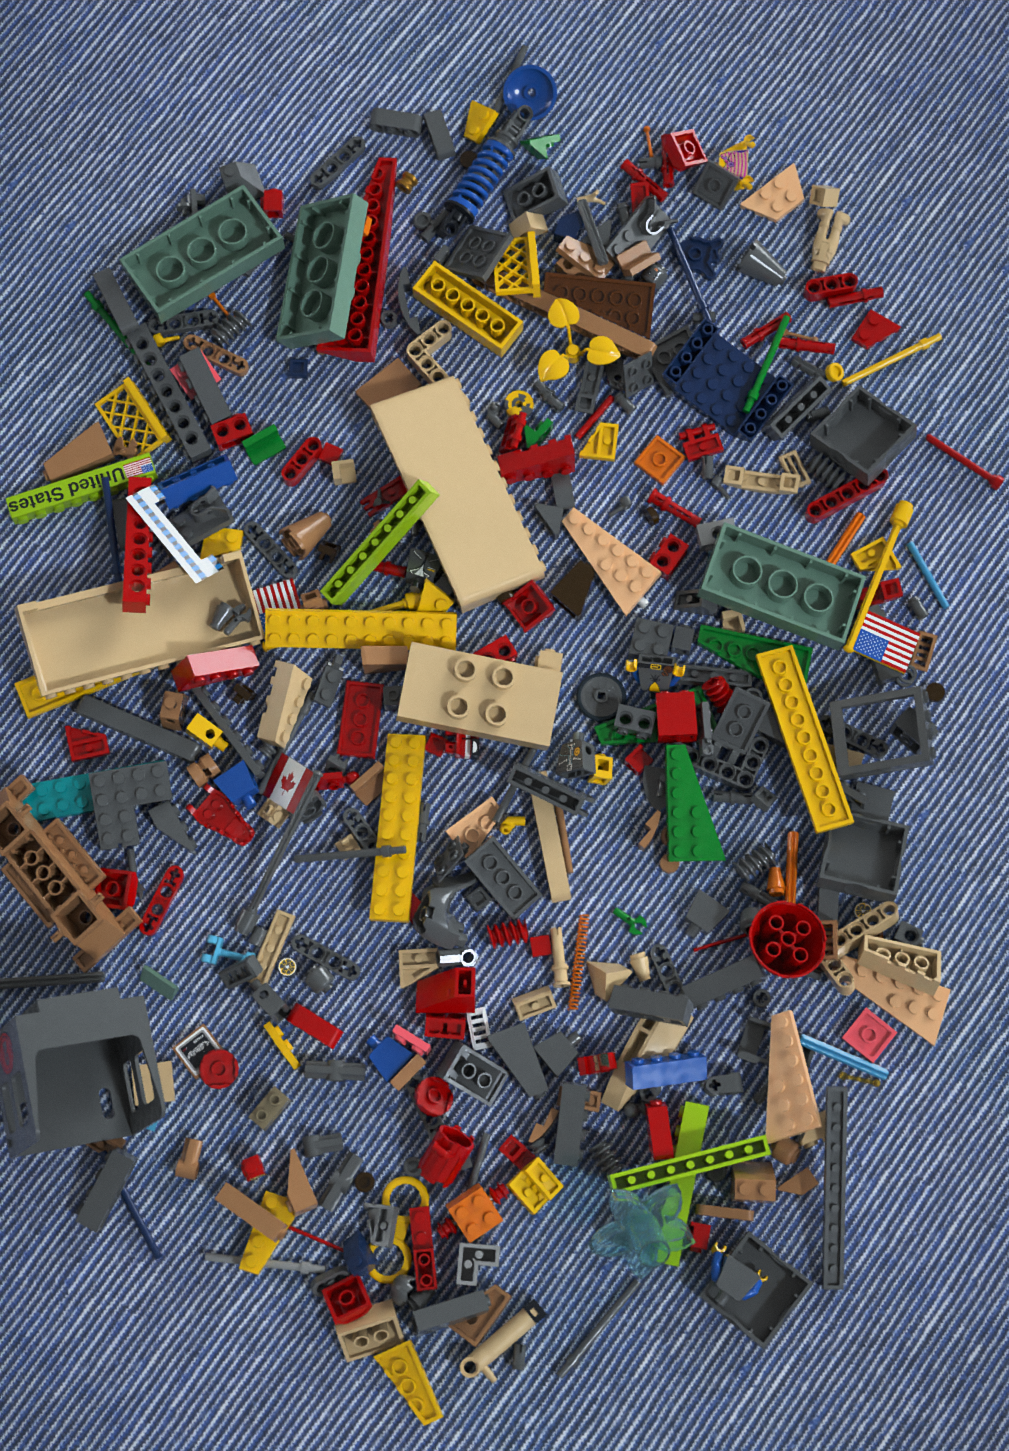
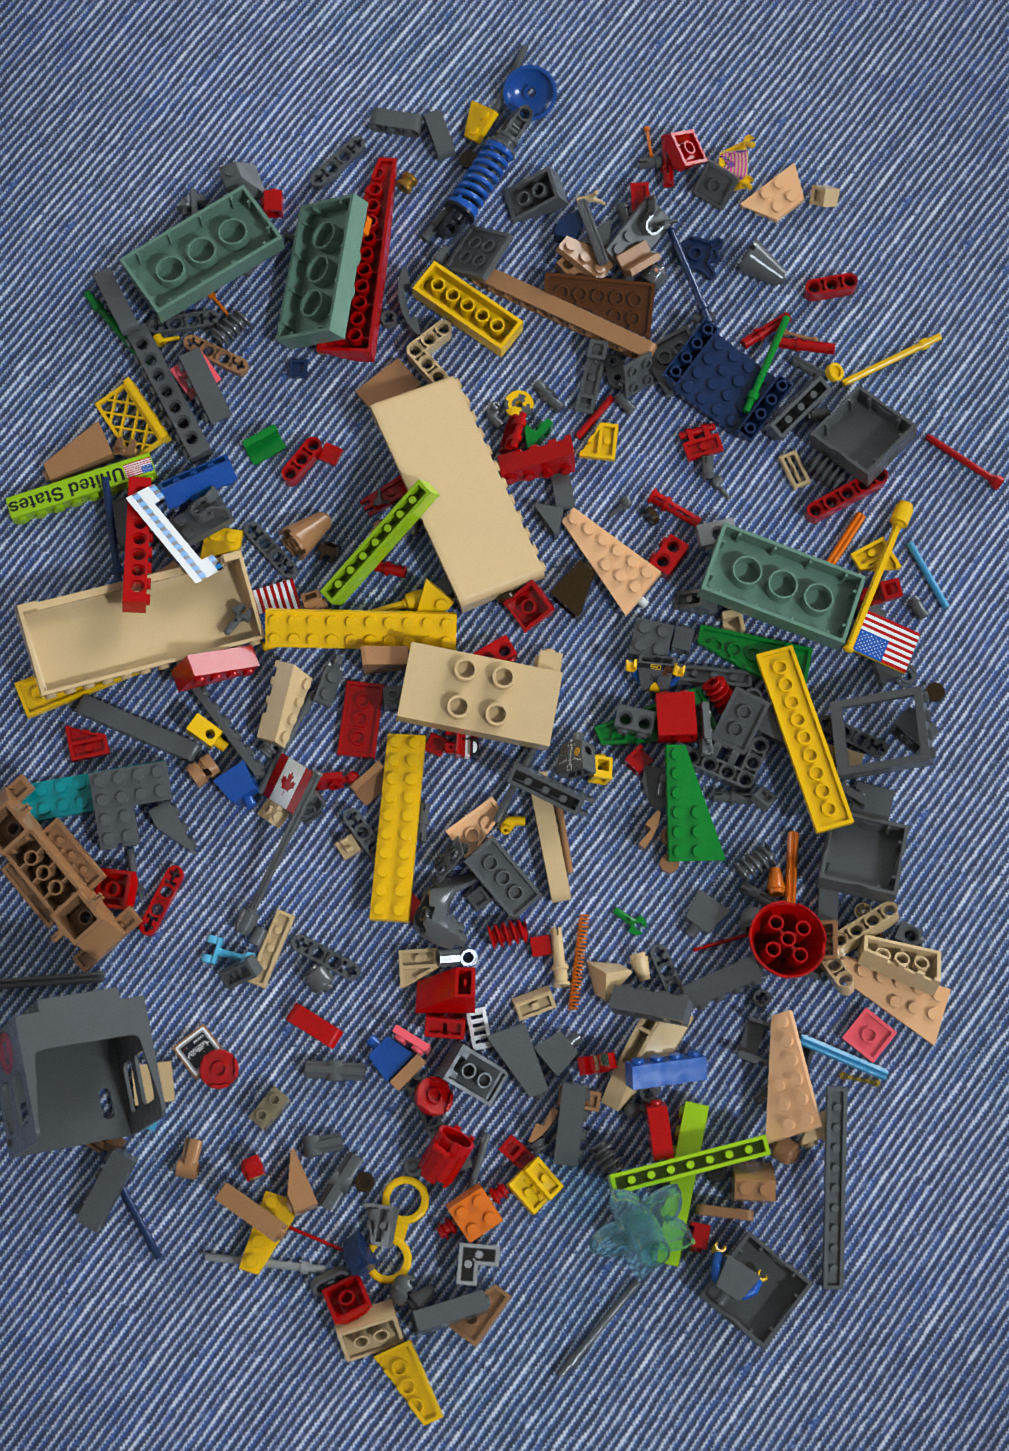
sand green slope [140,965,180,1000] -> none
medium nougat torso [160,691,189,732] -> none
red animal [185,783,255,846] -> none
dark grey cone [209,602,234,631] -> none
red brick [210,413,253,451] -> none
dark brown tile [233,683,257,705] -> none
dark grey torso [249,979,291,1025] -> none
yellow wing [263,1021,301,1070] -> none
dark grey tile [278,957,298,978] -> none
dark grey bar [294,845,406,863] -> none
dark grey tile [324,754,348,776] -> none
tan panel [331,459,357,486] -> none
dark grey torso [405,547,443,593] -> none
red slope [409,1206,437,1291] -> none
dark grey tile [413,212,432,231] -> none
tan piece [460,1299,547,1383] -> none
yellow fence [494,231,541,298] -> none
tan slope [508,212,548,238] -> none
dark grey pin [510,1344,527,1370] -> none
slope [520,134,561,159] -> none
yellow plant [538,298,620,382] -> none
dark grey wheel [576,673,626,721] -> none
red pin [620,159,668,202] -> none
orange tile [634,435,686,486] -> none
dark grey piece [704,1072,744,1097] -> none
tan slope [723,465,800,494] -> none
medium nougat tile [777,1167,819,1195] -> none
tan piece [811,208,851,273] -> none
red pin [827,286,884,309] -> none
red wing [851,309,901,350] -> none
medium nougat slope [909,630,938,672] -> none

